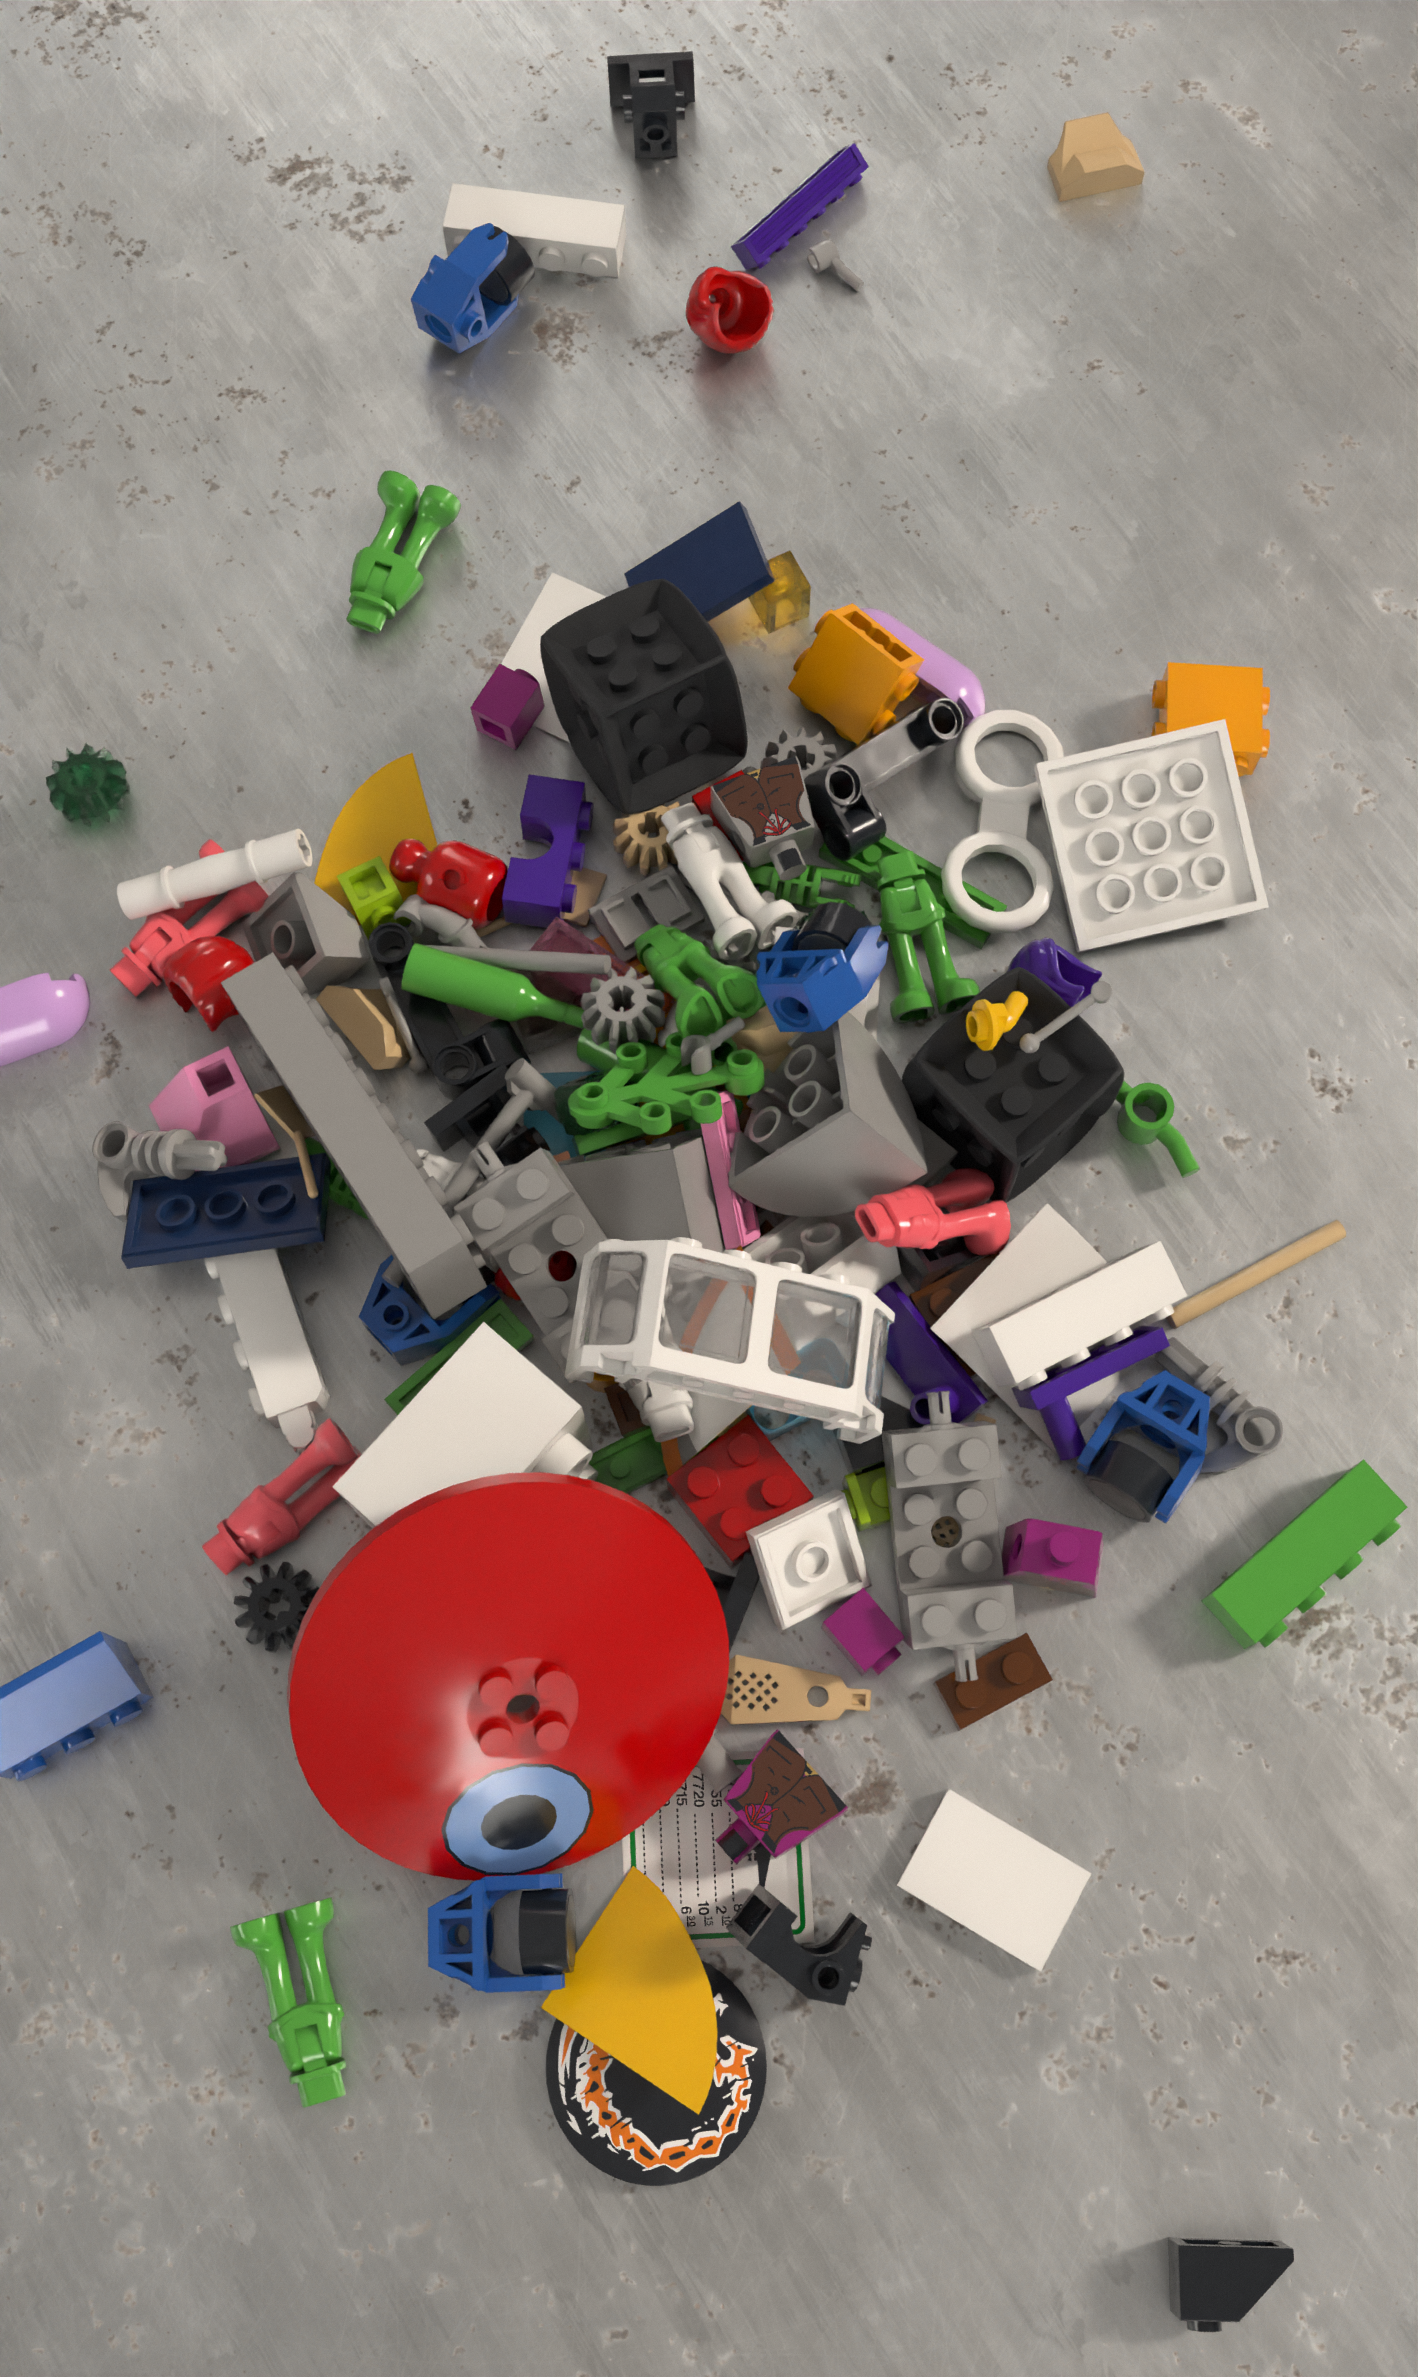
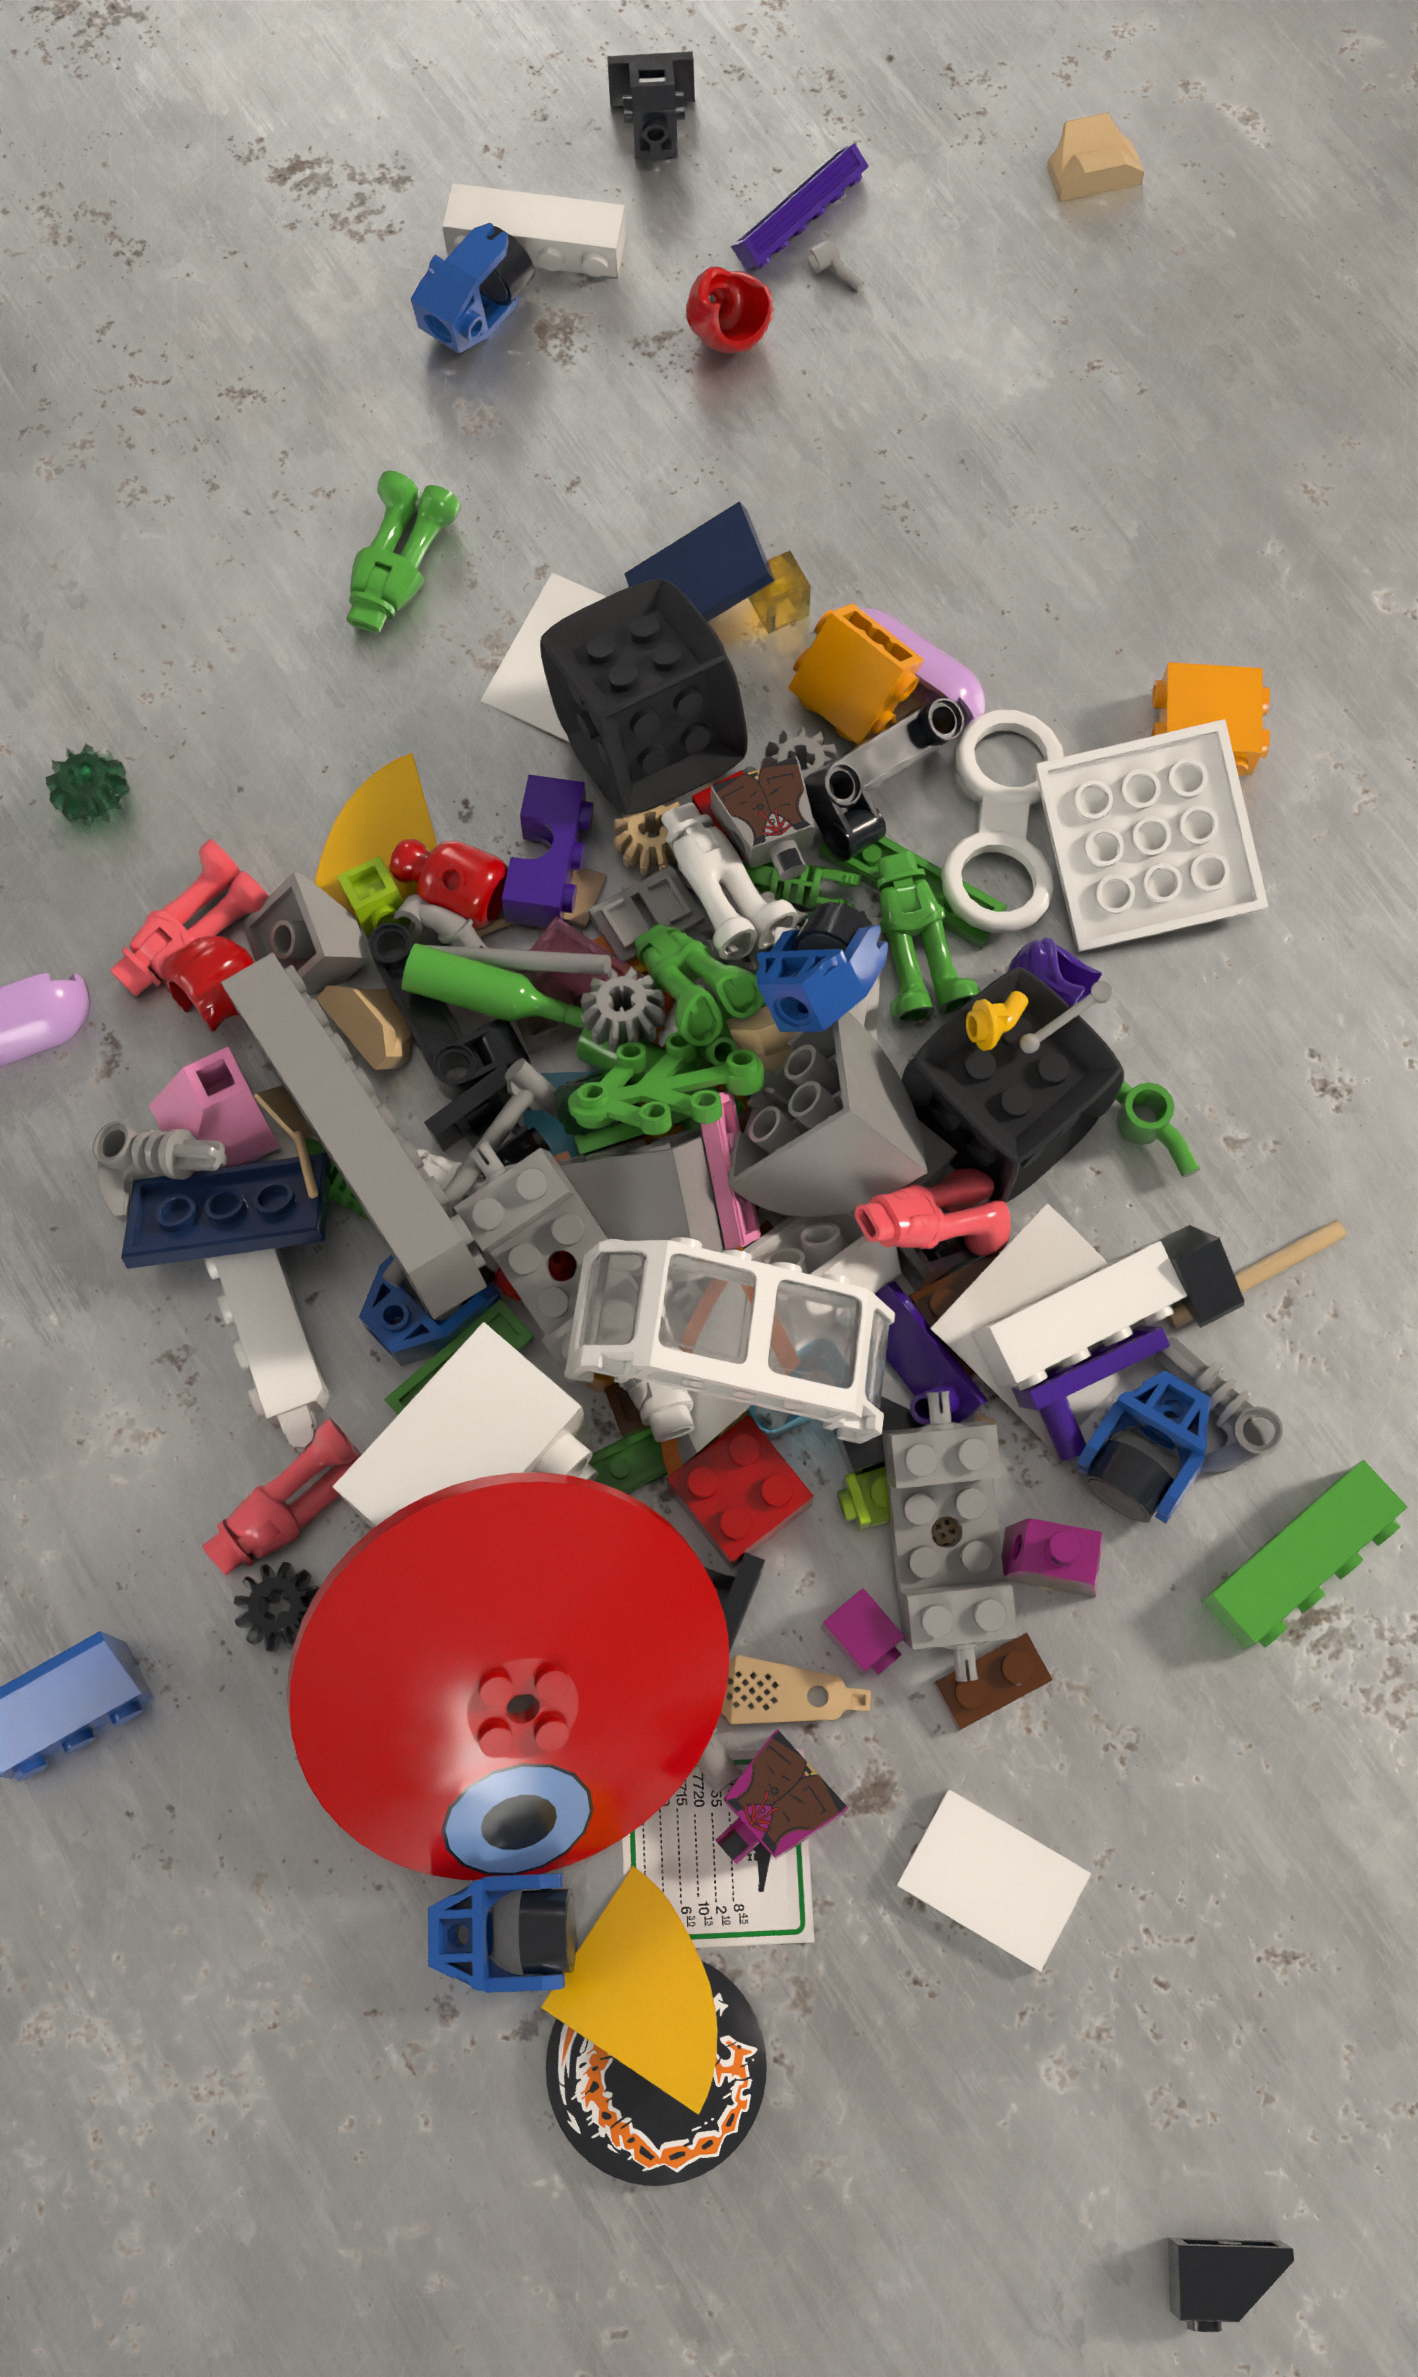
white piece [117,829,313,920] -> none
bright green piece [230,1897,347,2108] -> none
light grey hinge [378,976,428,1074] -> none
magenta brick [470,664,545,750] -> none
light grey hand [681,1016,745,1075] -> none
black tile [726,1884,872,2006] -> none
white tile [746,1489,872,1630] -> none
none -> black slope [1157,1225,1245,1328]

